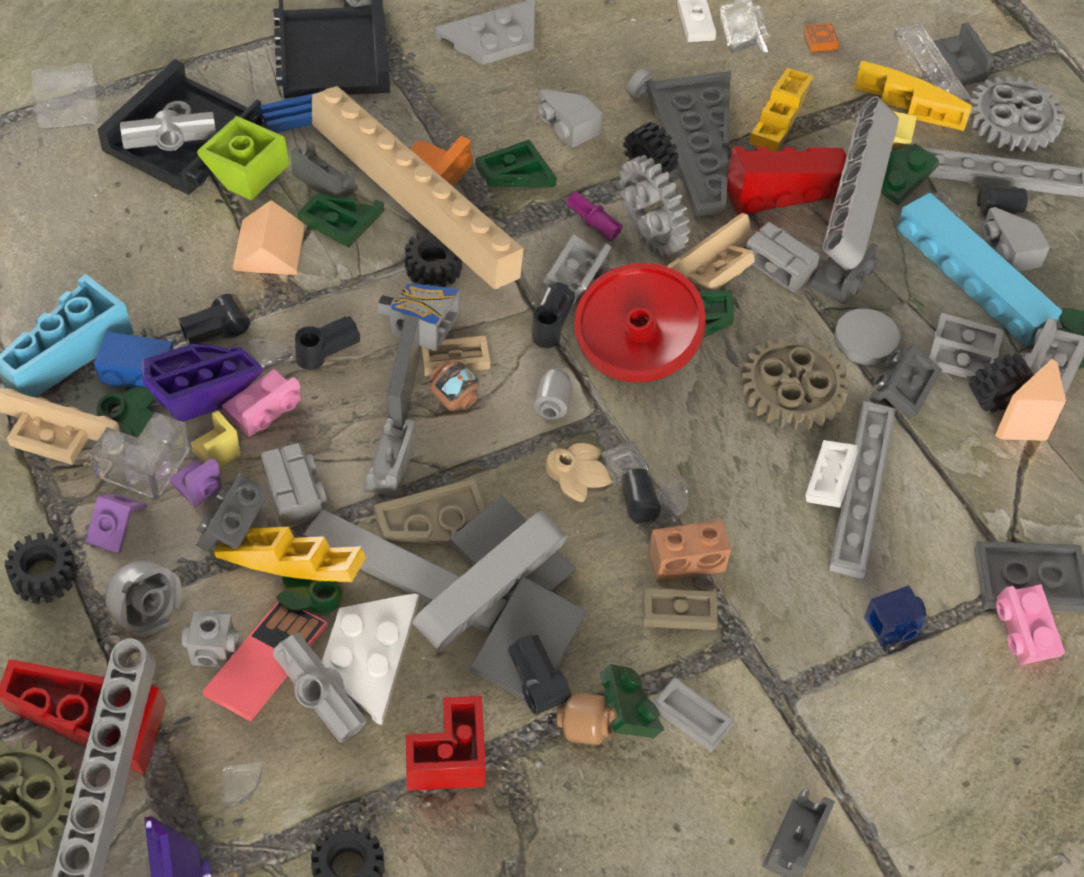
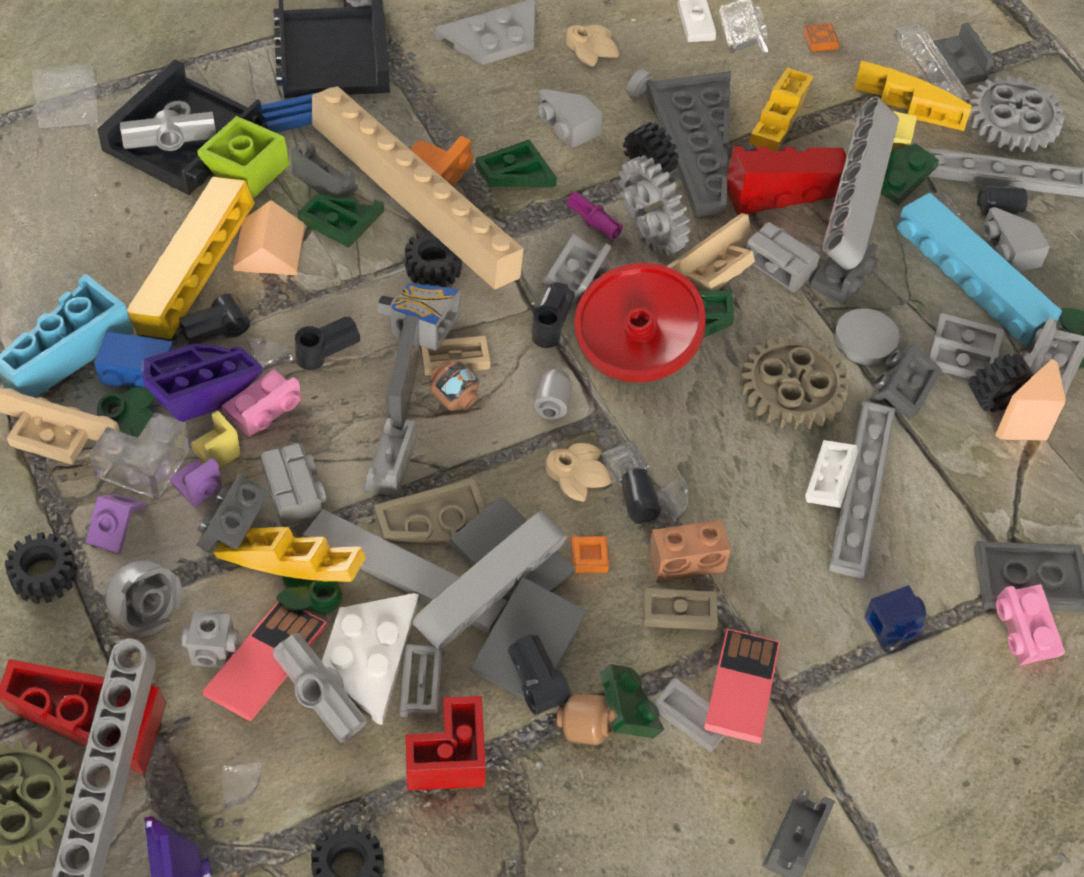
none -> yellow brick [127,177,255,339]
none -> light grey tile [400,644,443,719]
none -> tan plate [566,24,619,67]
none -> orange tile [571,536,609,573]
none -> coral piece [704,628,780,744]

